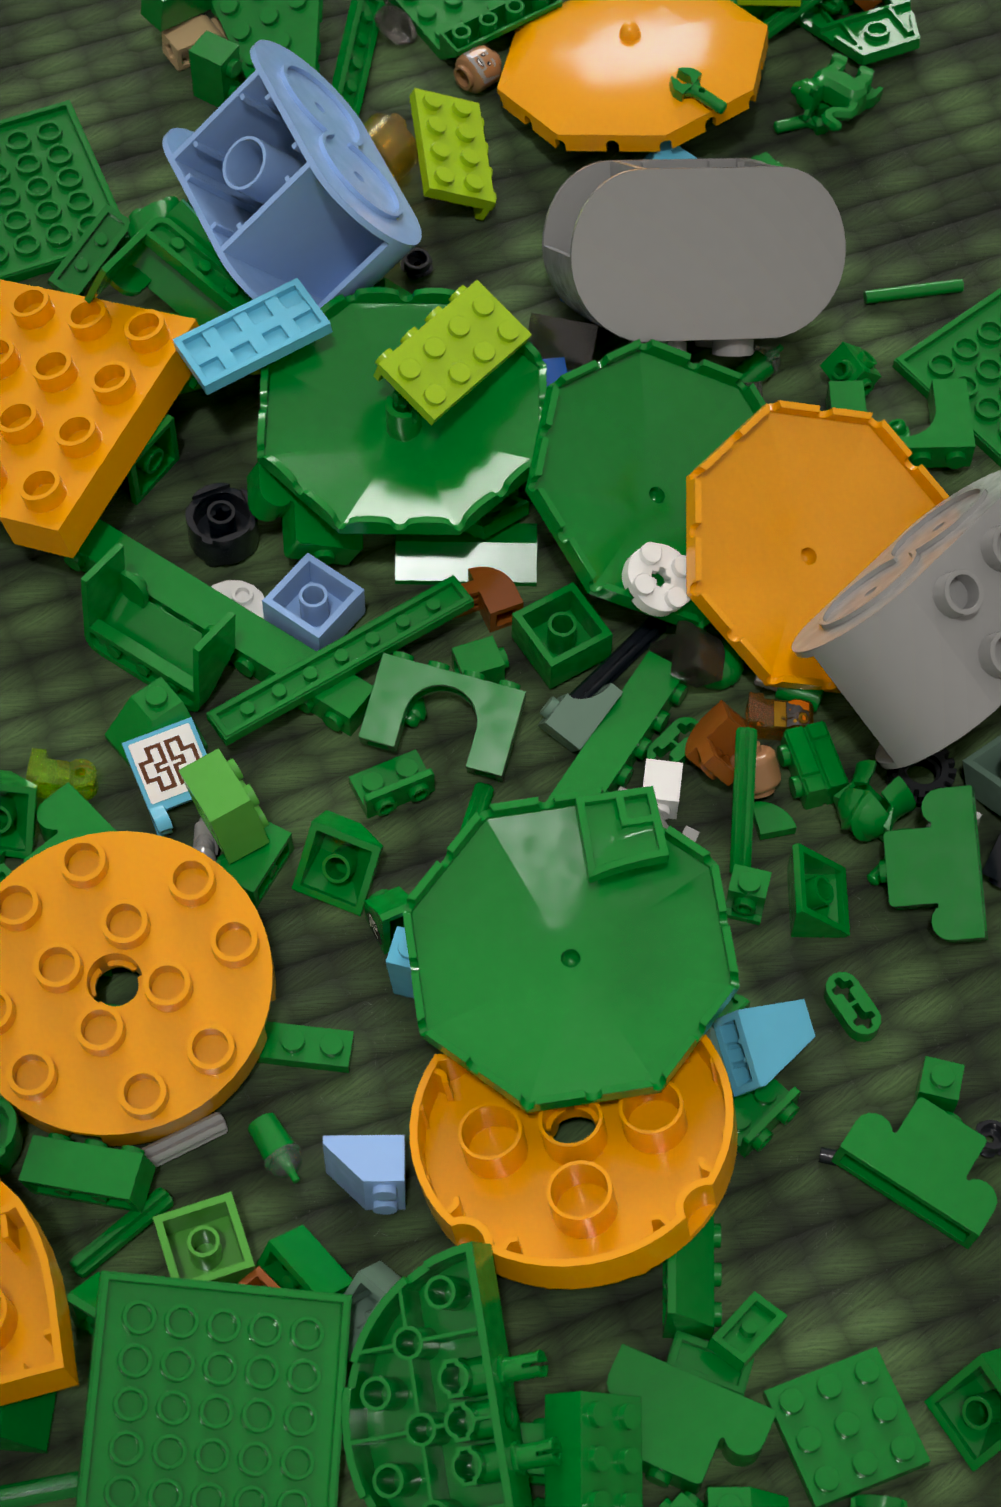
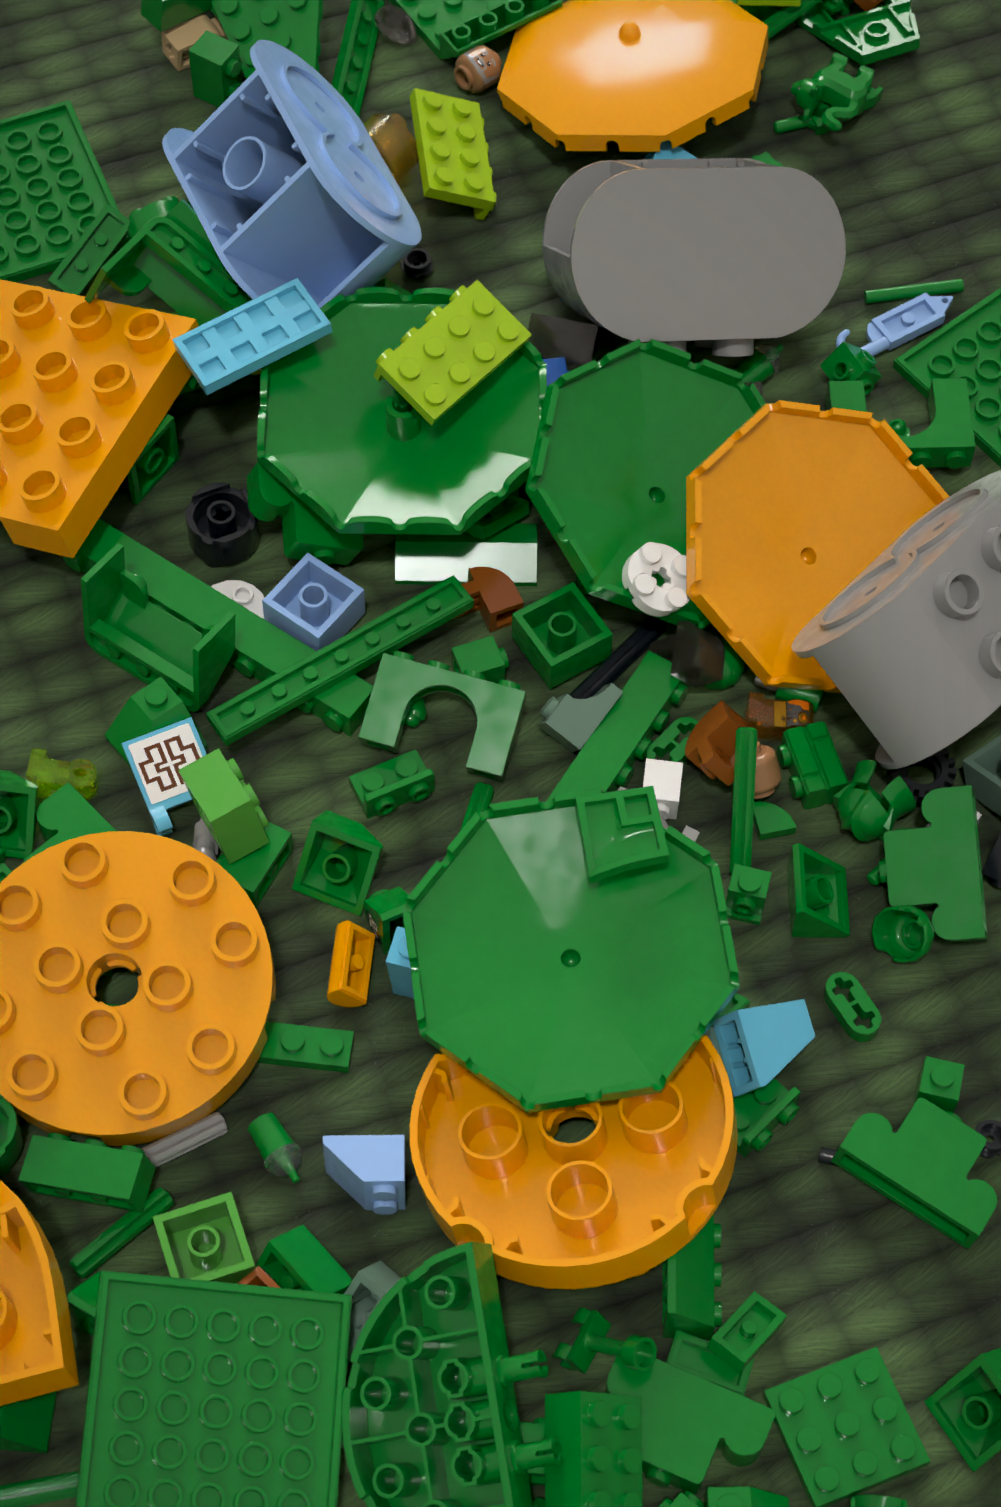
green bar [669,67,727,114] -> none
none -> light orange brick [327,920,375,1007]
none -> green bar [552,1307,657,1374]
none -> light blue plate [836,293,953,356]
none -> green hair [871,905,935,963]

